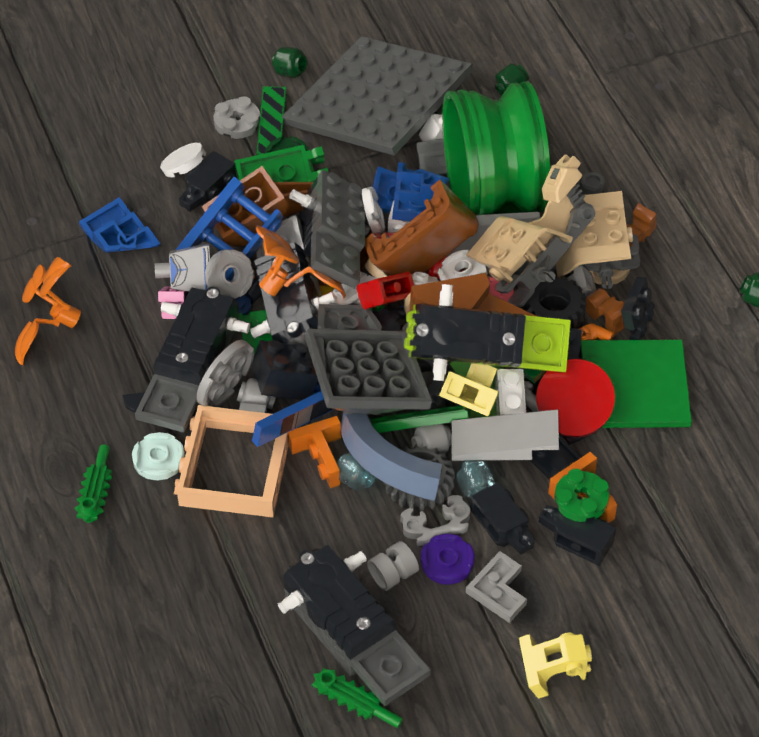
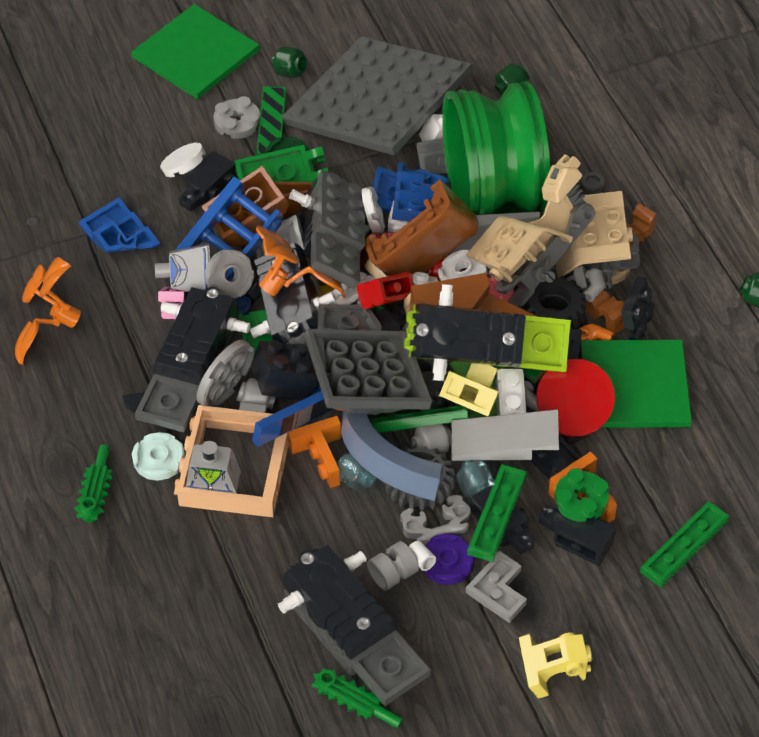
none -> green tile [131,4,260,100]
none -> light grey torso [186,441,241,494]
none -> white hinge [409,541,436,571]
none -> green tile [467,464,527,562]
none -> light grey arm [584,267,606,302]
none -> green tile [640,501,730,588]

